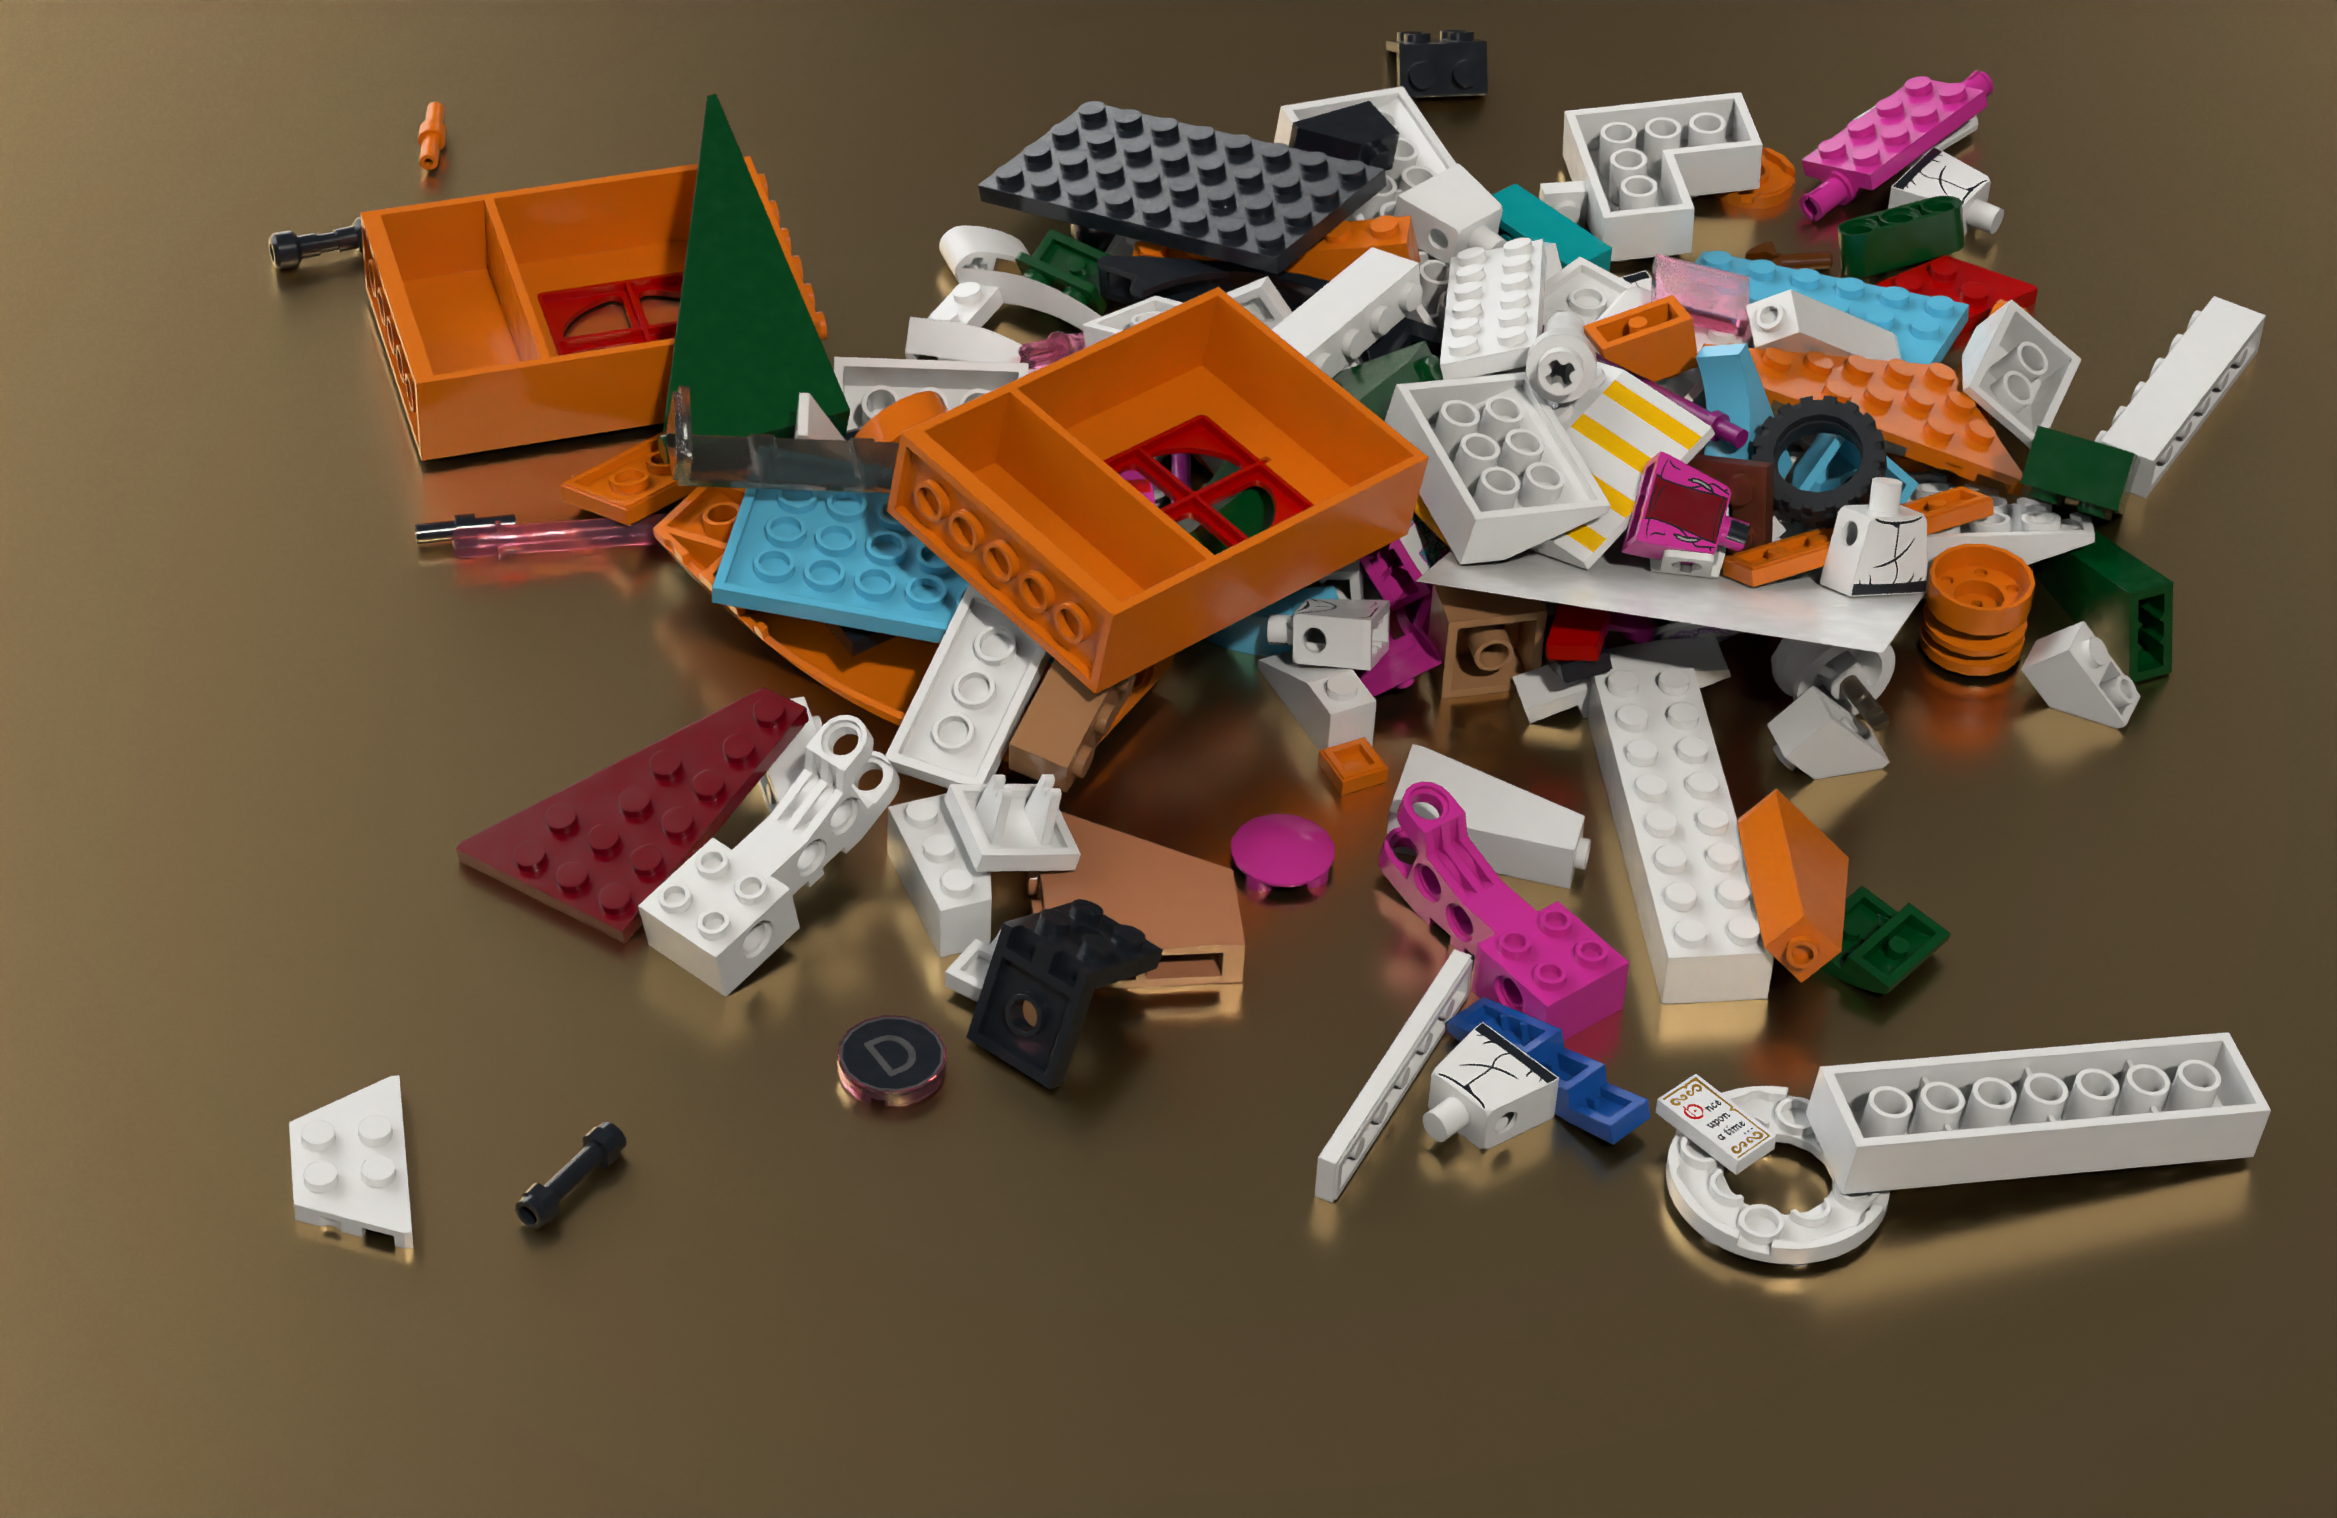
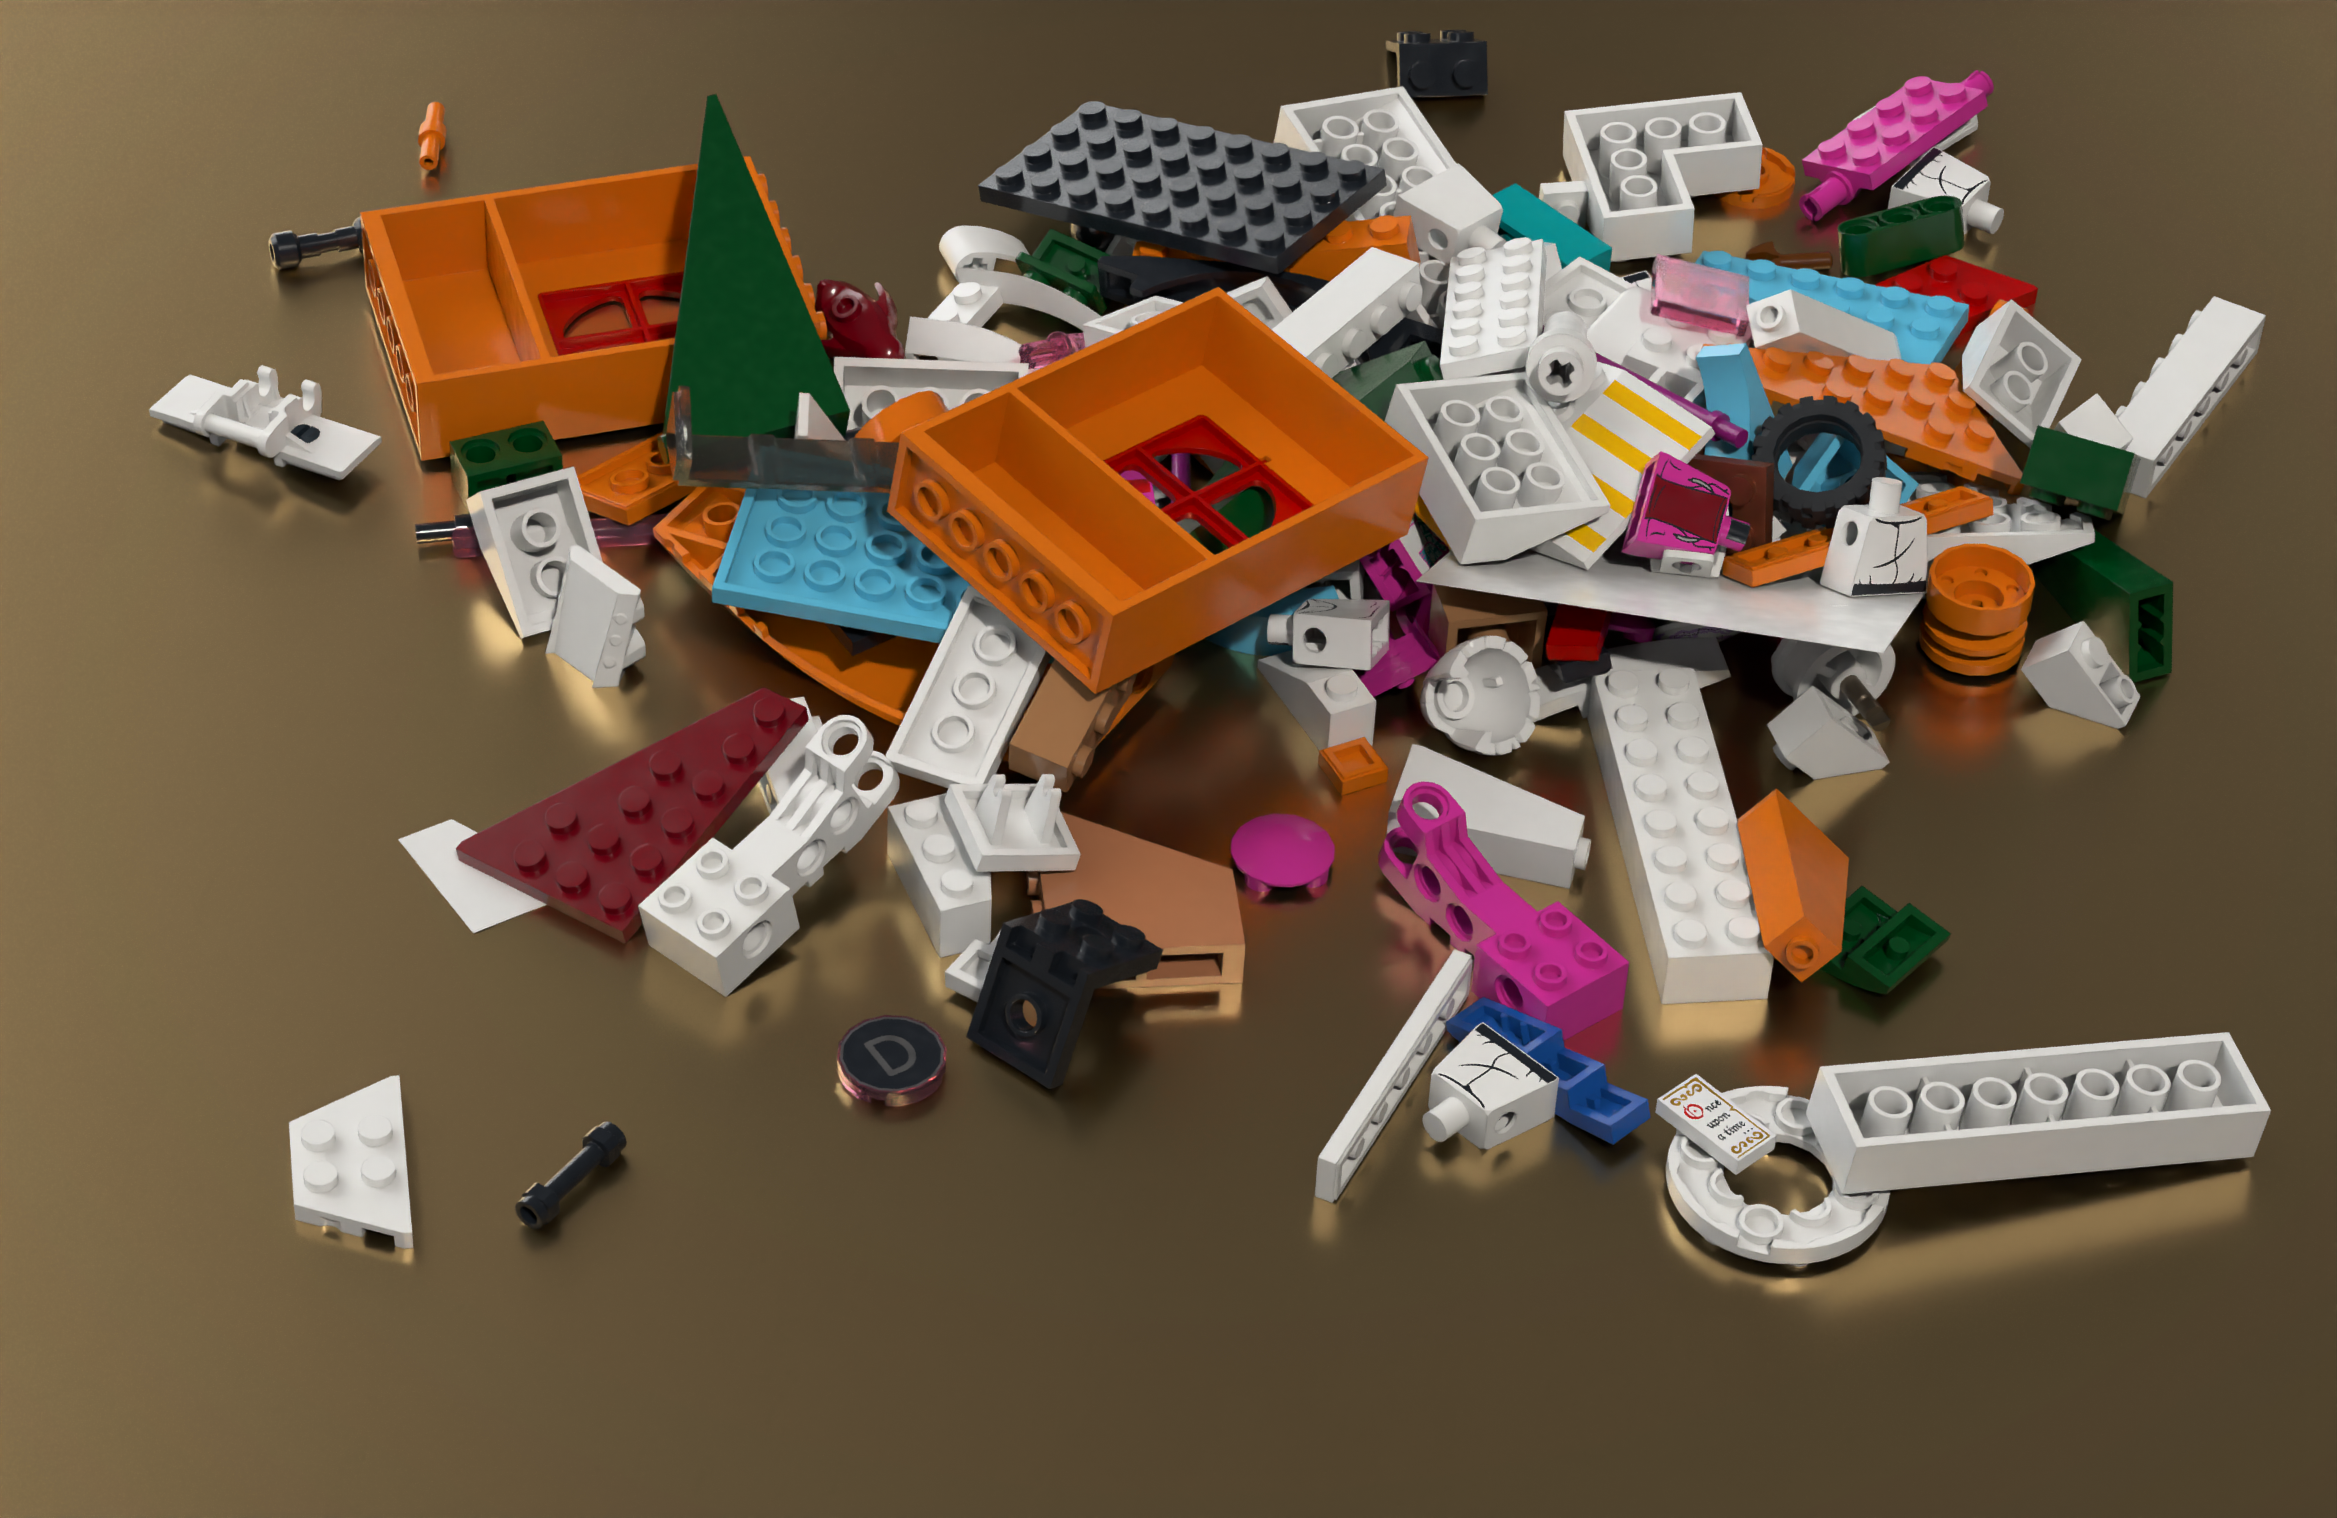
black slope [1288,101,1400,171] -> none
orange slope [1583,295,1699,382] -> none
none -> white piece [149,365,382,481]
none -> white sticker [398,819,547,933]
none -> dark green brick [449,421,563,514]
none -> white slope [466,466,603,639]
none -> white slope [545,545,646,688]
none -> dark red animal [815,279,905,361]
none -> white hair [1420,636,1541,756]
none -> white brick [2054,393,2134,450]

